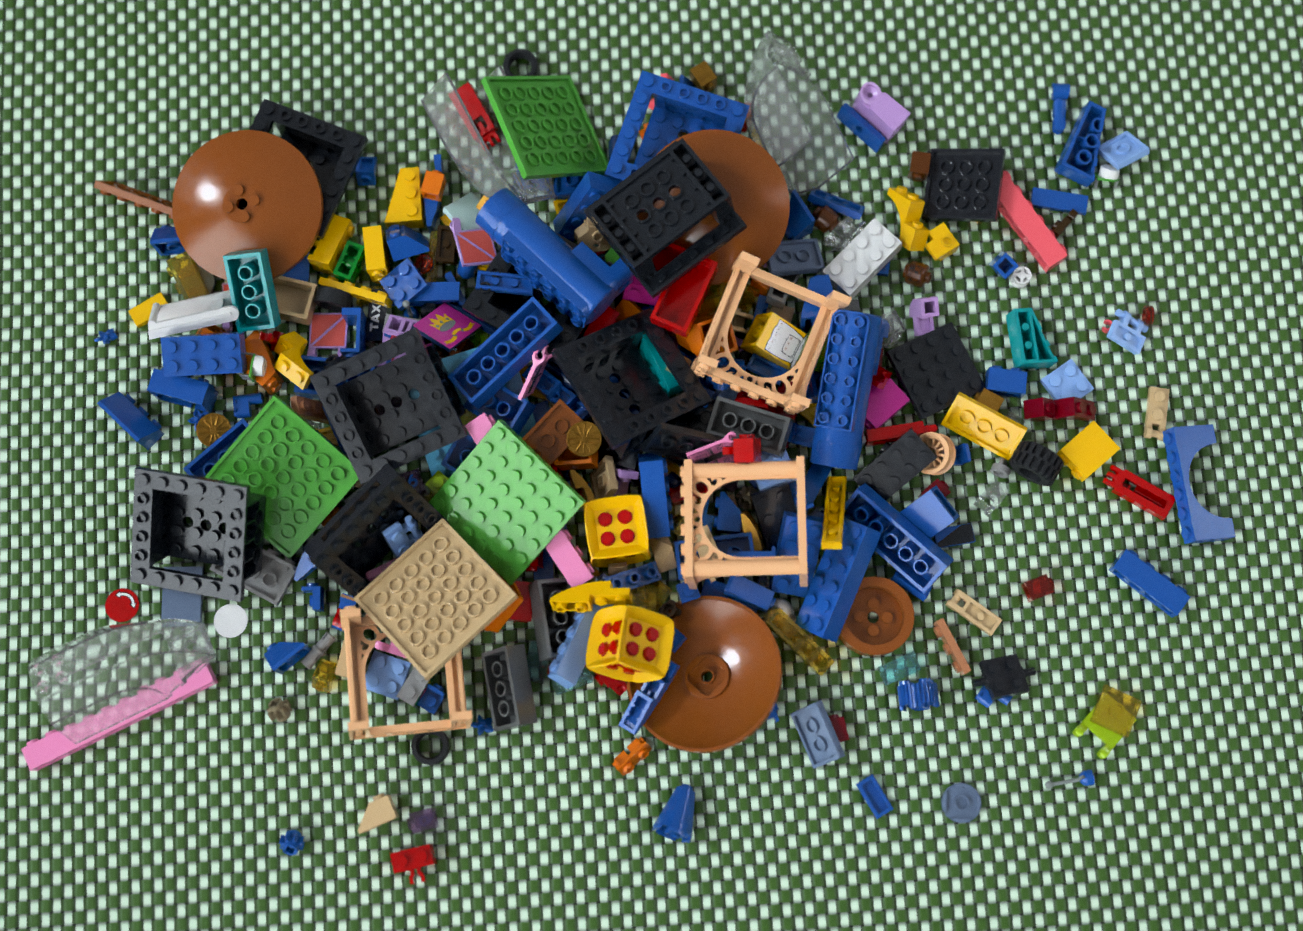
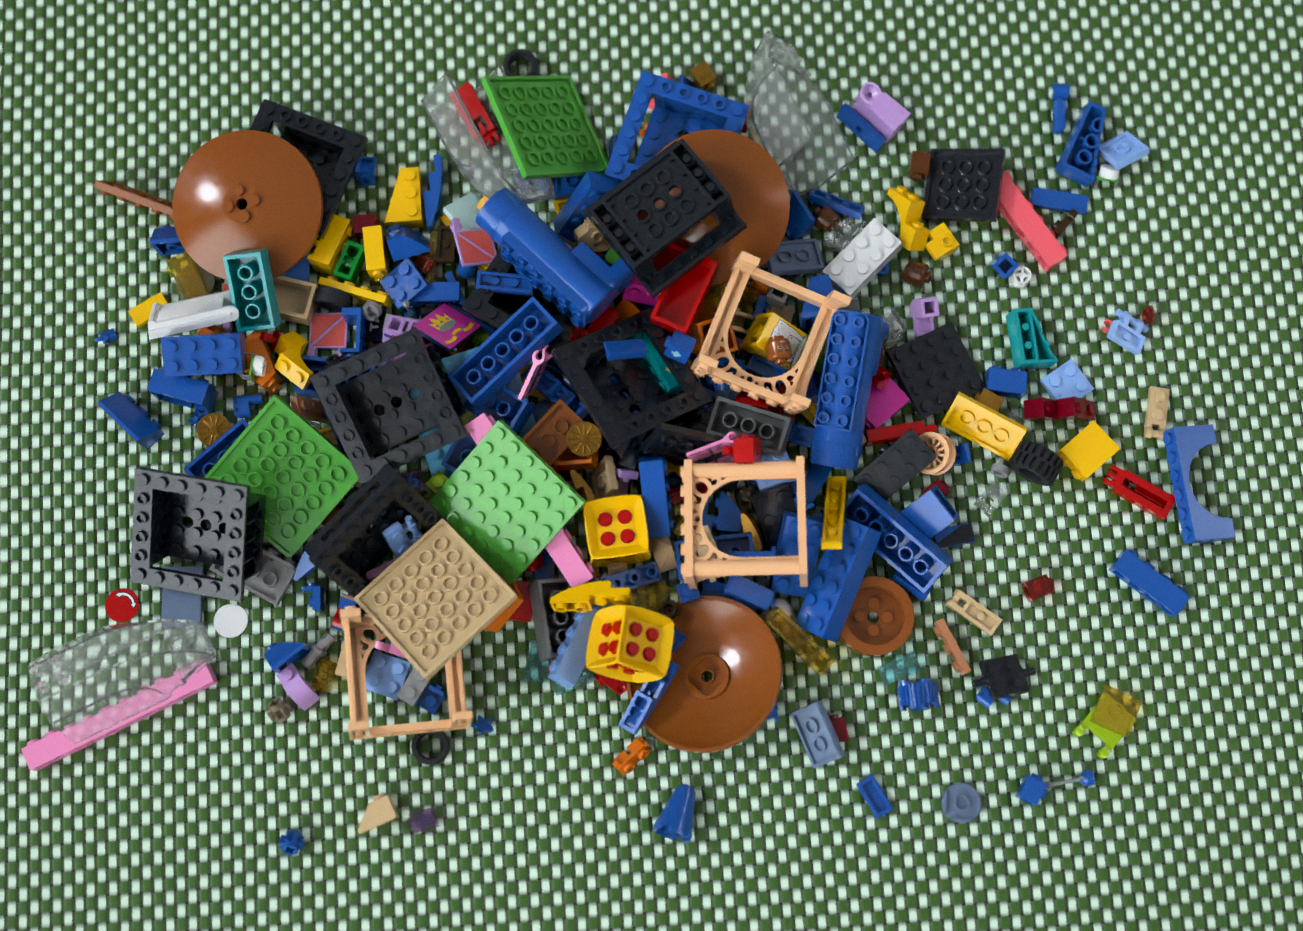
red brick [390,844,436,885] -> none
orange brick [420,170,447,202] -> none
dark grey brick [481,644,538,732] -> none
none -> lavender brick [276,663,320,711]
none -> dark red brick [353,213,382,239]
none -> light grey tile [362,300,382,322]
none -> clear red tile [570,327,588,342]
none -> blue slope [603,339,648,361]
none -> blue brick [663,330,696,364]
none -> dark orange head [765,335,792,366]
none -> blue brick [1015,773,1047,806]

